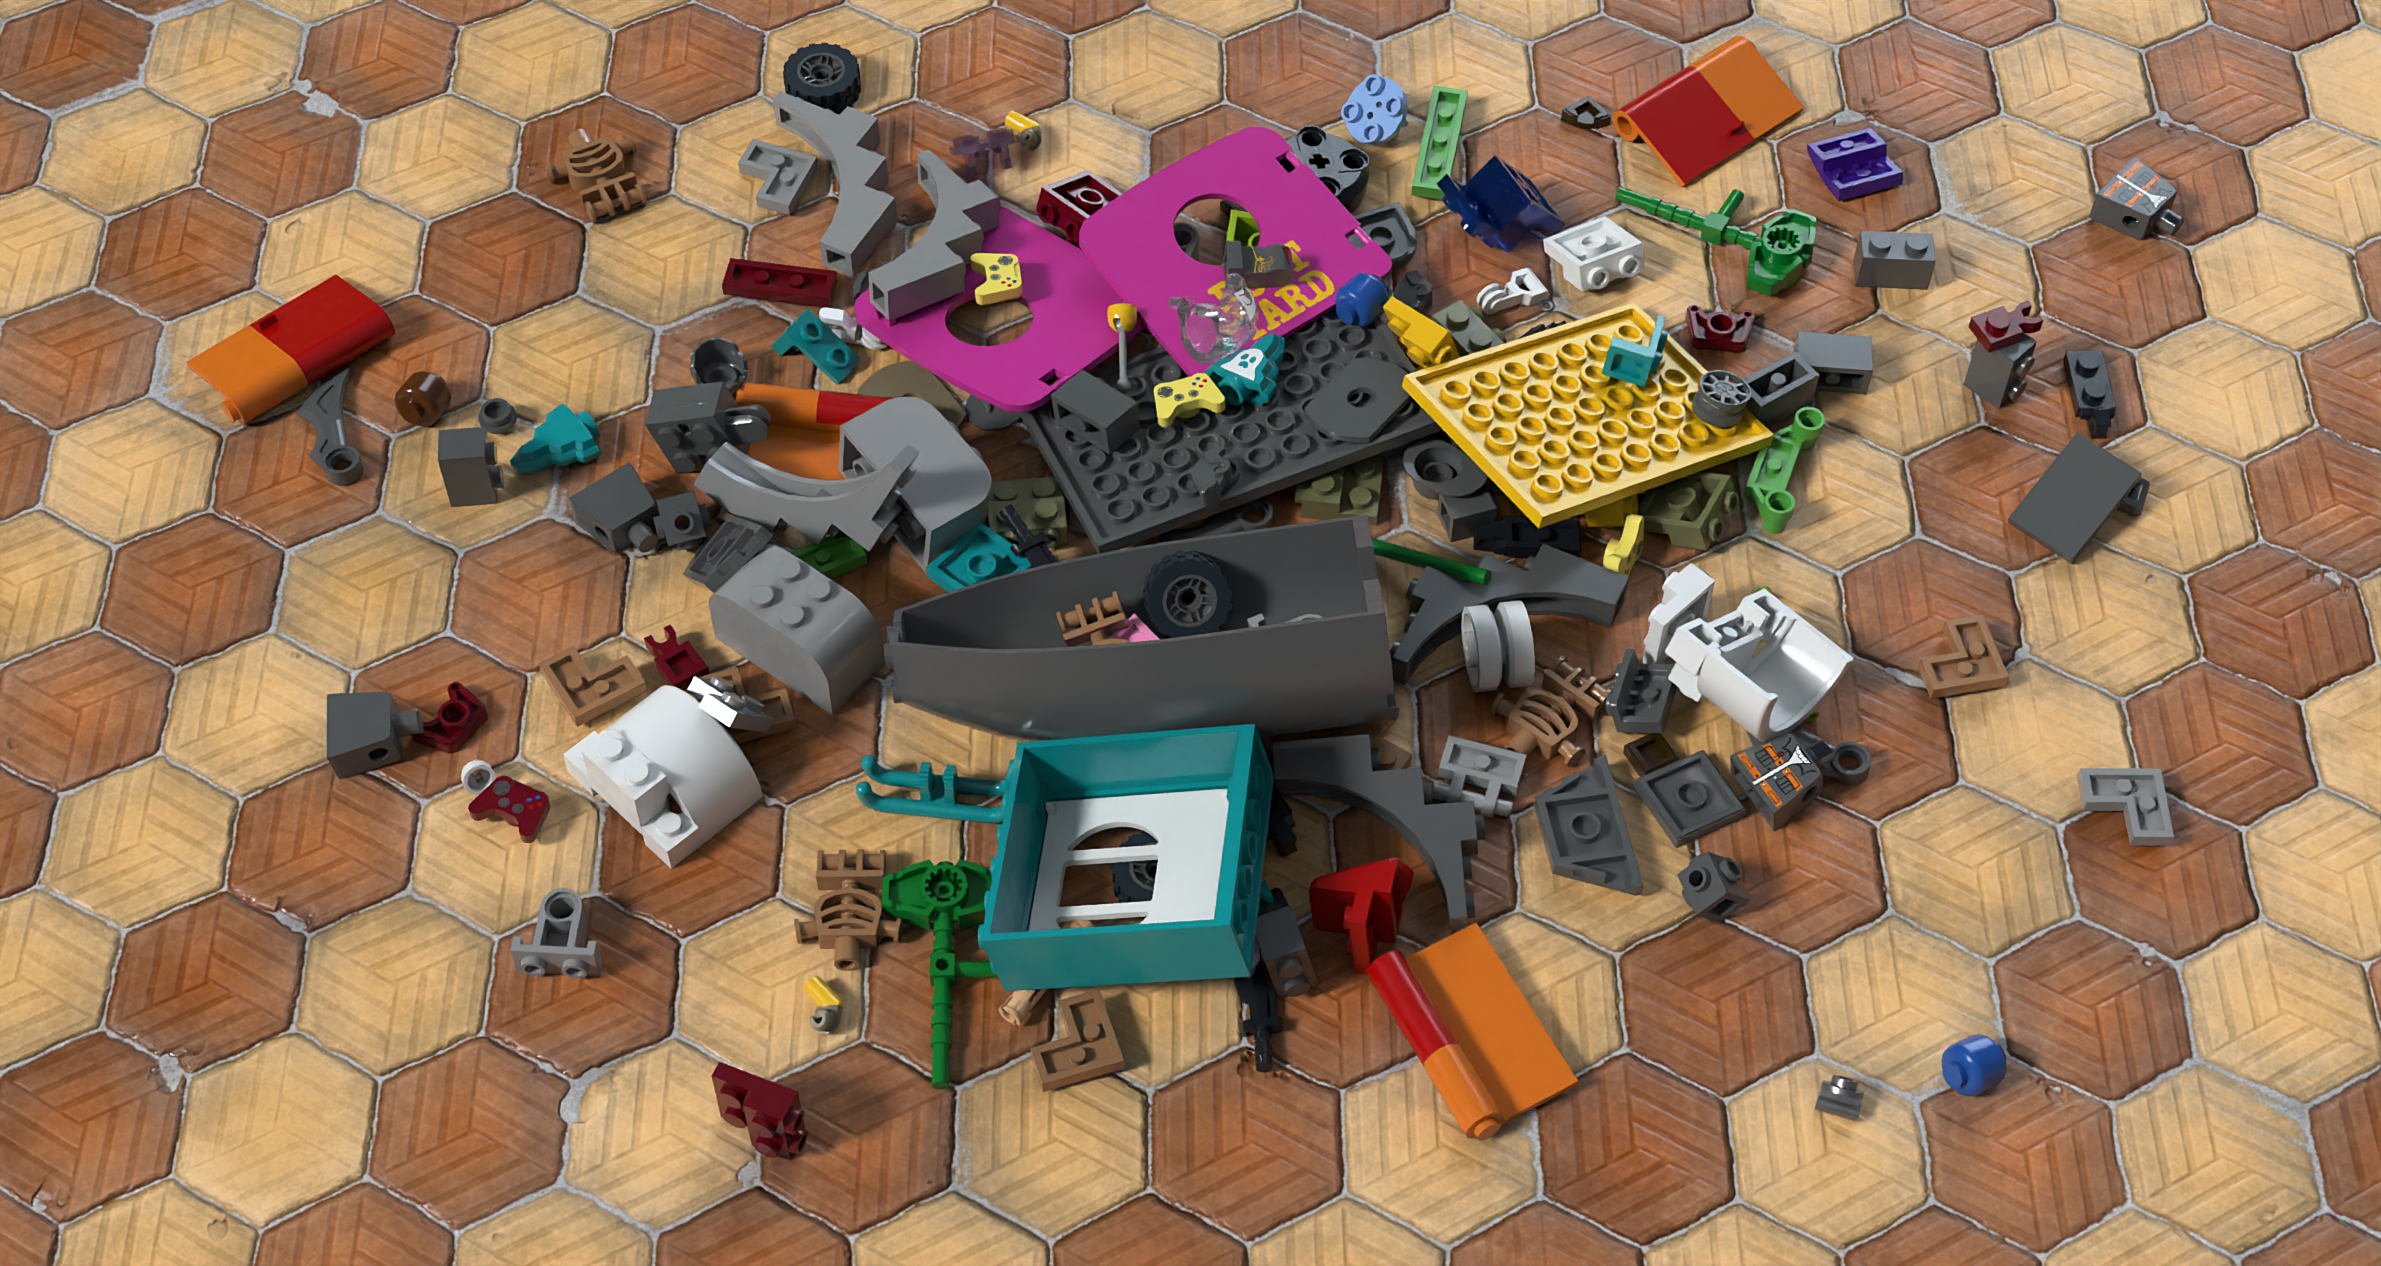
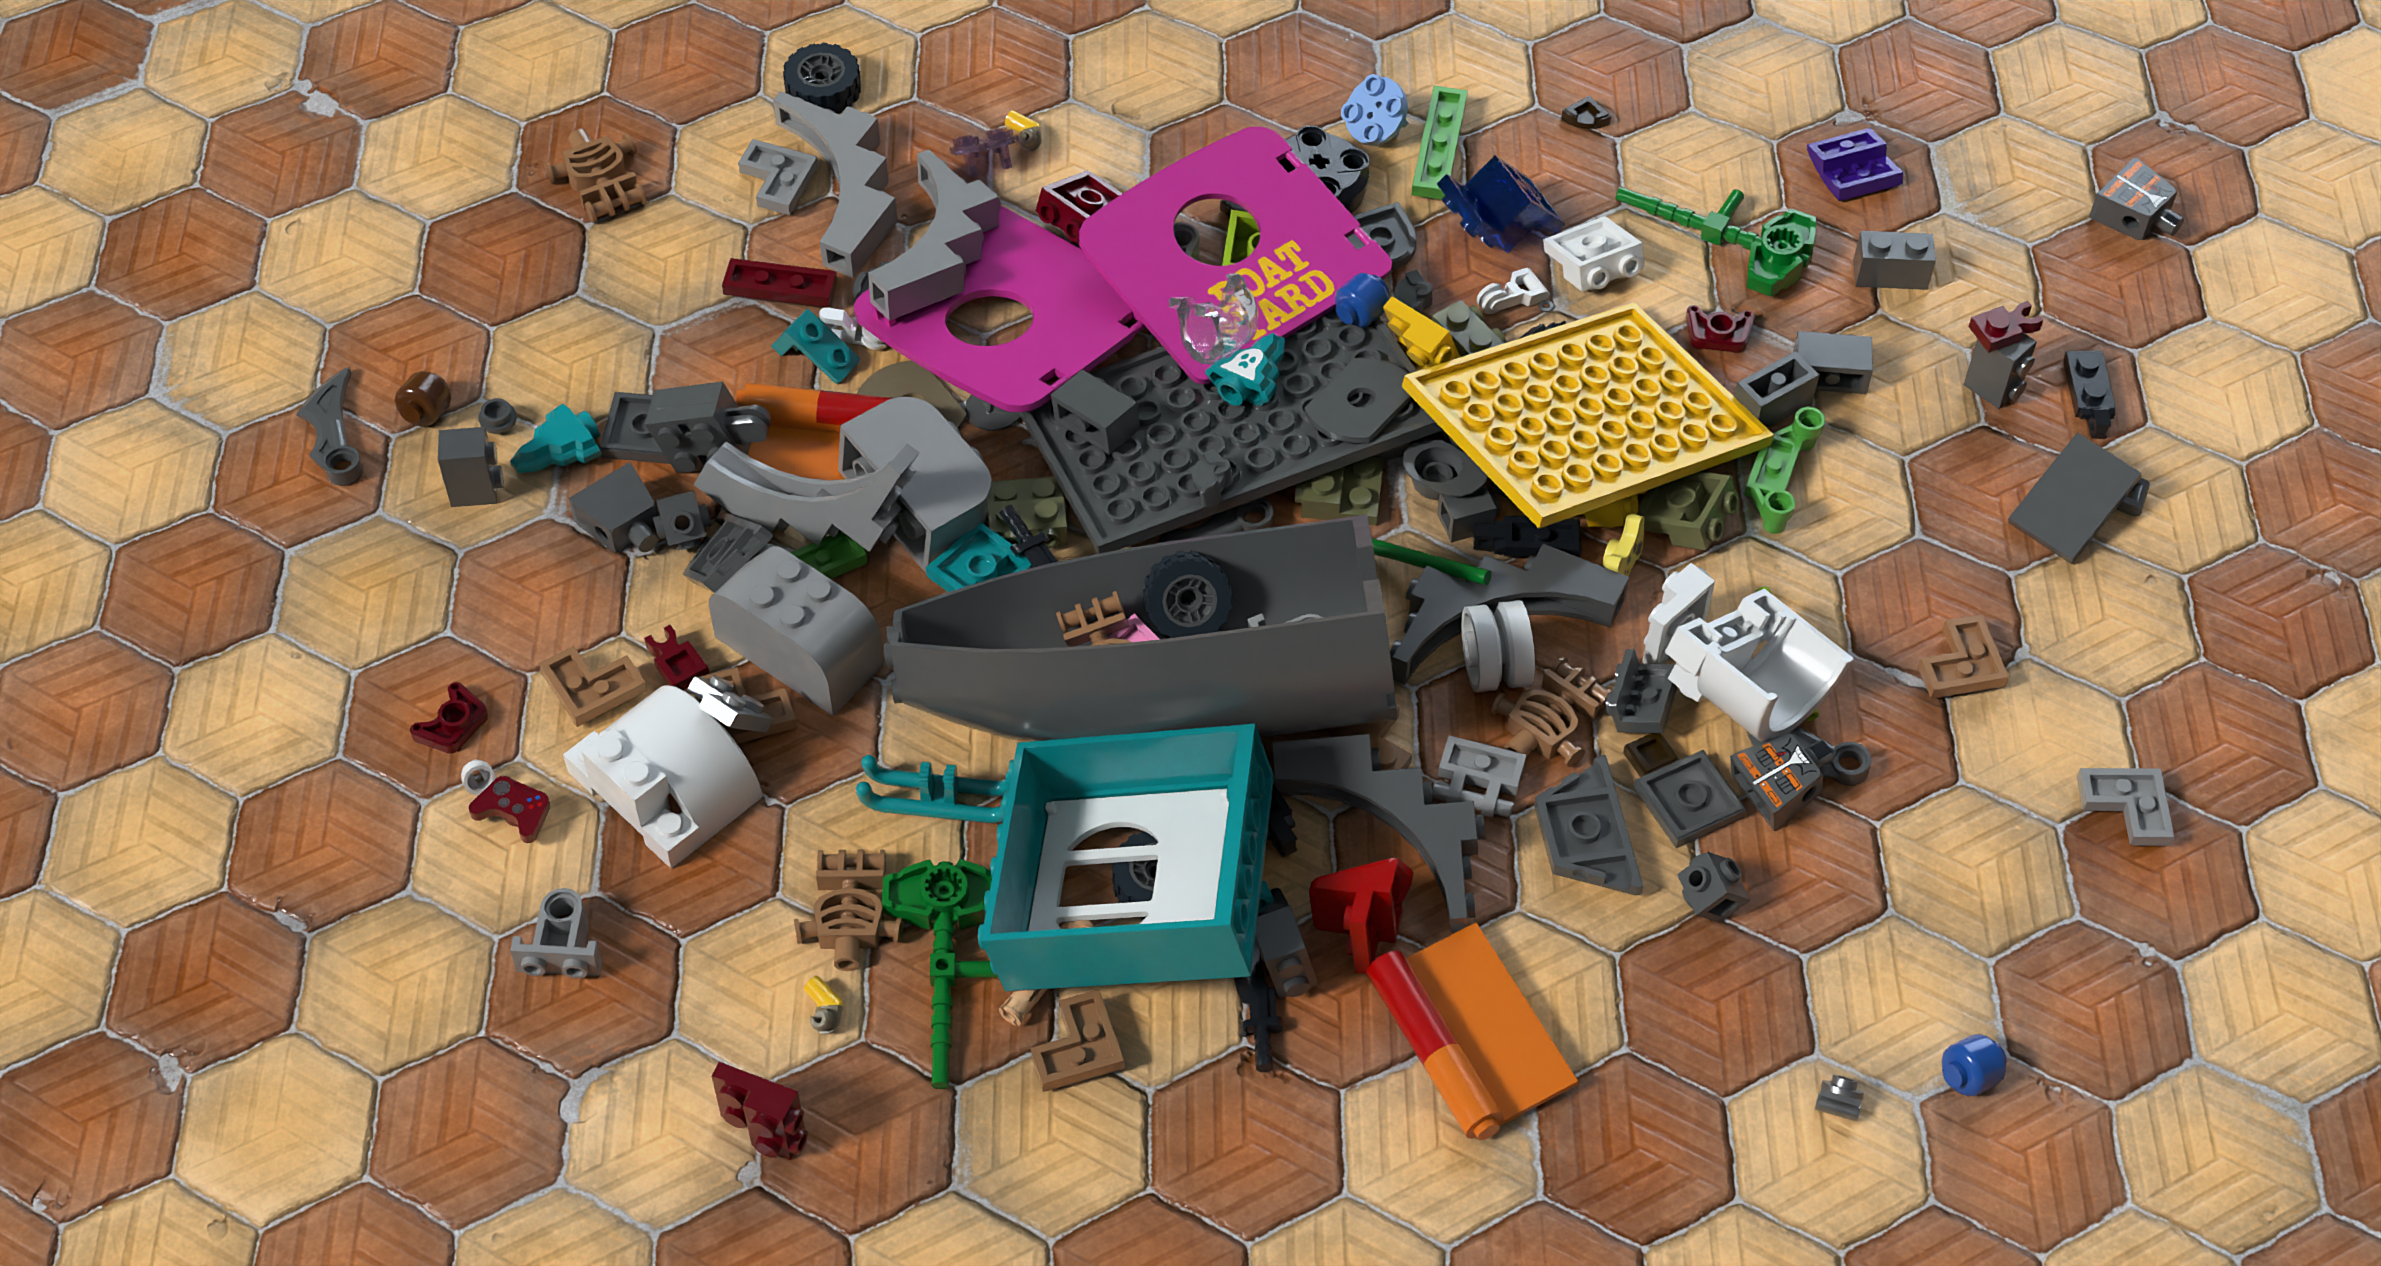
door [186,274,396,425] -> none
dark grey torso [327,692,423,779] -> none
dark grey hair [690,337,749,394] -> none
light yellow piece [970,253,1023,306] -> none
hinge [1107,303,1137,393] -> none
light yellow piece [1154,373,1226,428] -> none
dark grey leg [1223,241,1294,289] -> none
teal bracket [1601,315,1669,387] -> none
door [1612,36,1804,187] -> none
dark grey wheel [1692,370,1751,428] -> none
none -> dark grey tile [599,392,670,464]

